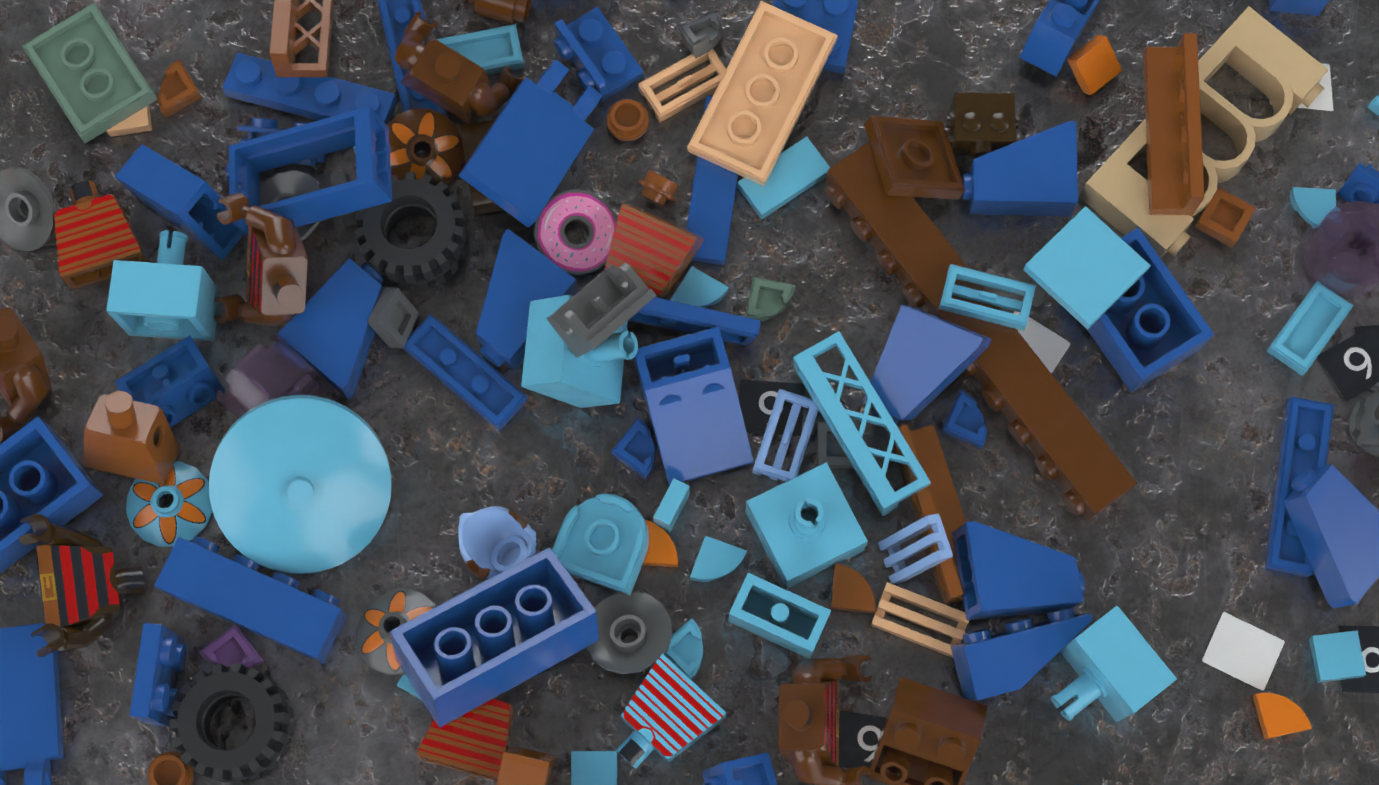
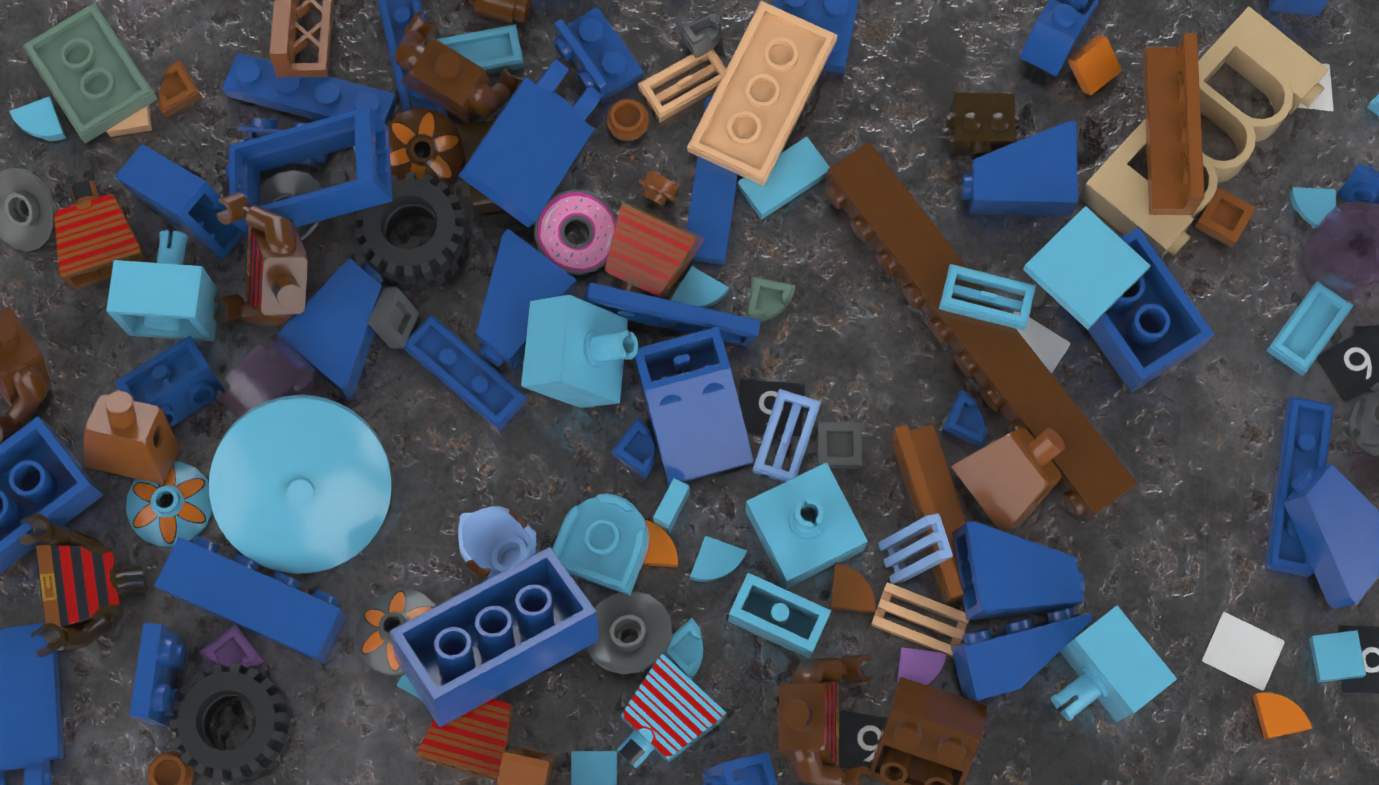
dark grey hinge [546,263,657,357] -> none
medium azure fence [793,331,931,516] -> none
slope [862,305,992,424] -> none
reddish brown tile [864,115,965,200] -> none
none -> medium azure tile [9,96,67,141]
none -> medium lavender tile [896,647,946,687]
none -> dark orange torso [951,427,1065,533]

